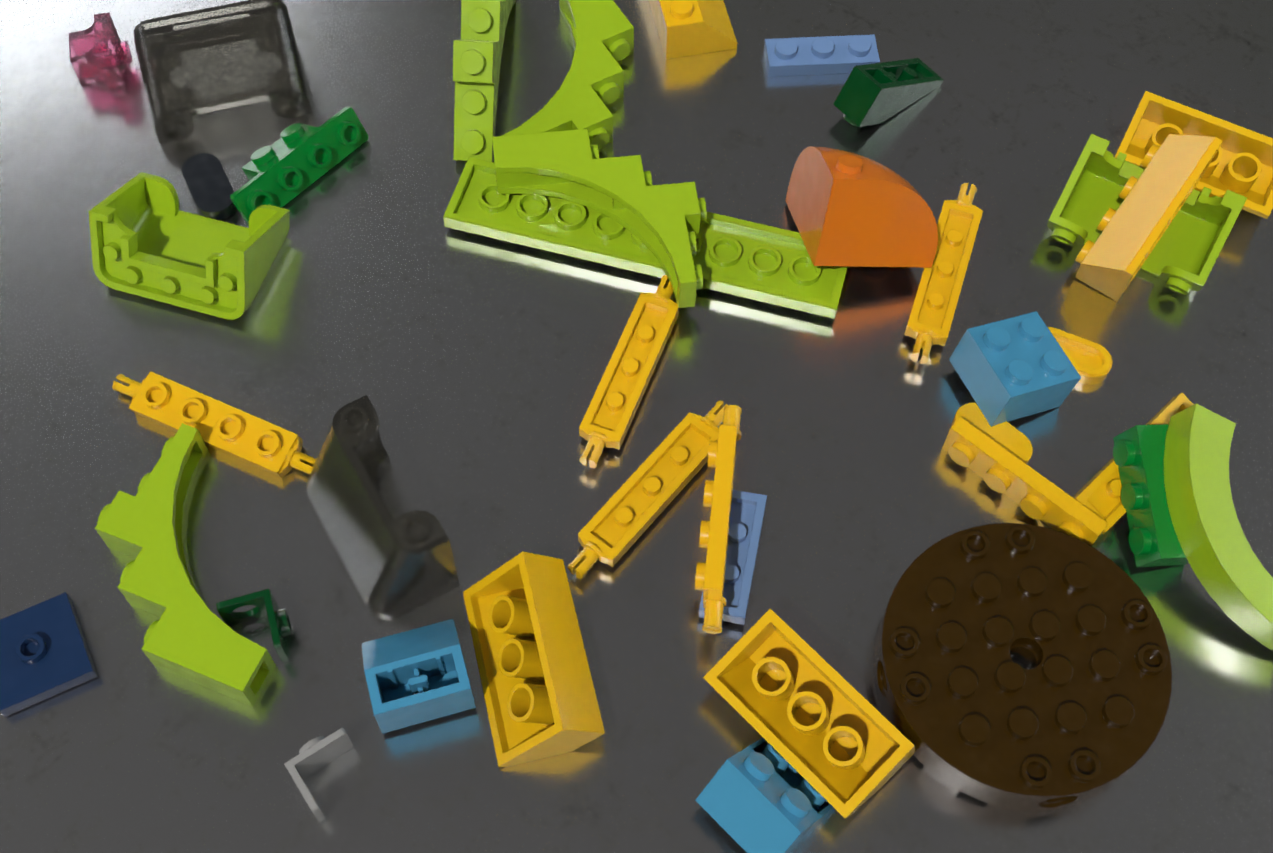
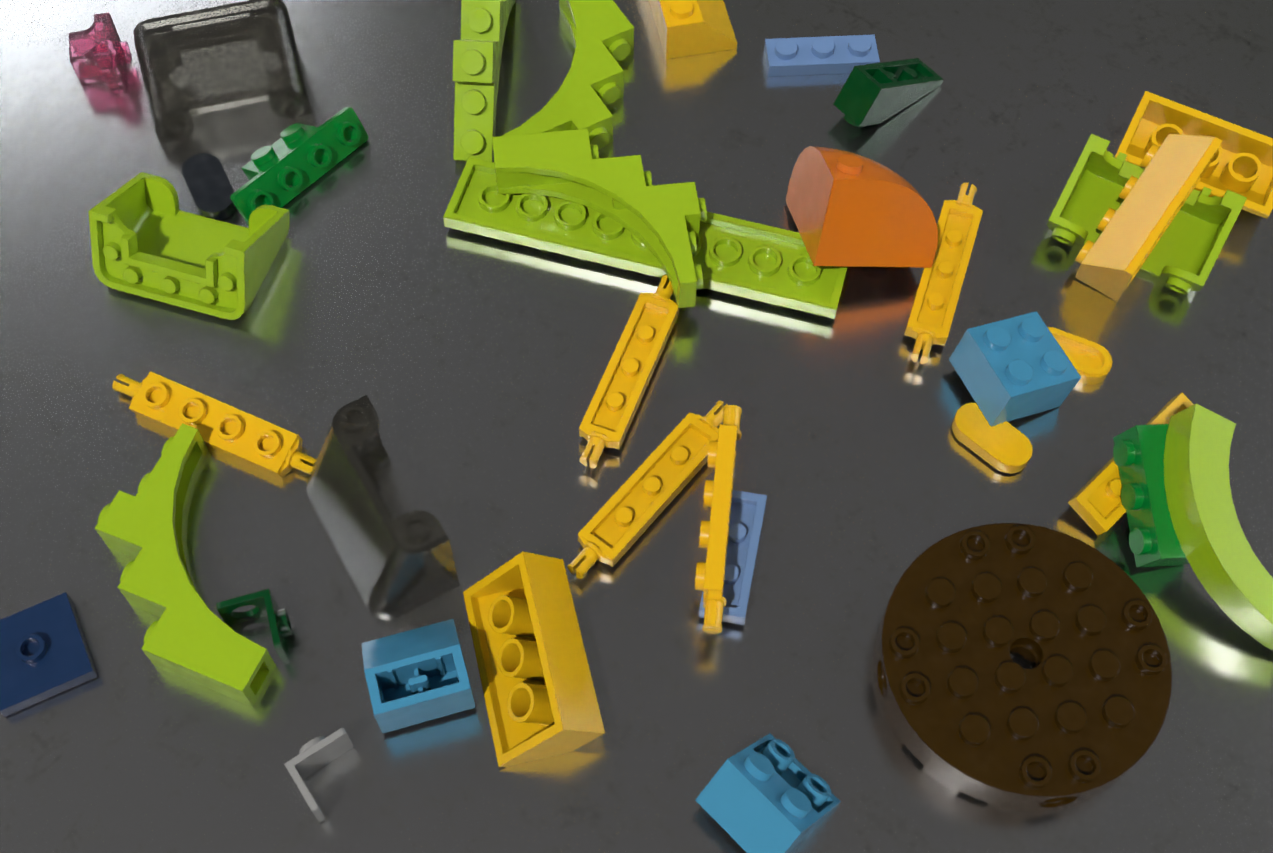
yellow slope [703,608,915,819] -> none
yellow plate [942,417,1109,547] -> none

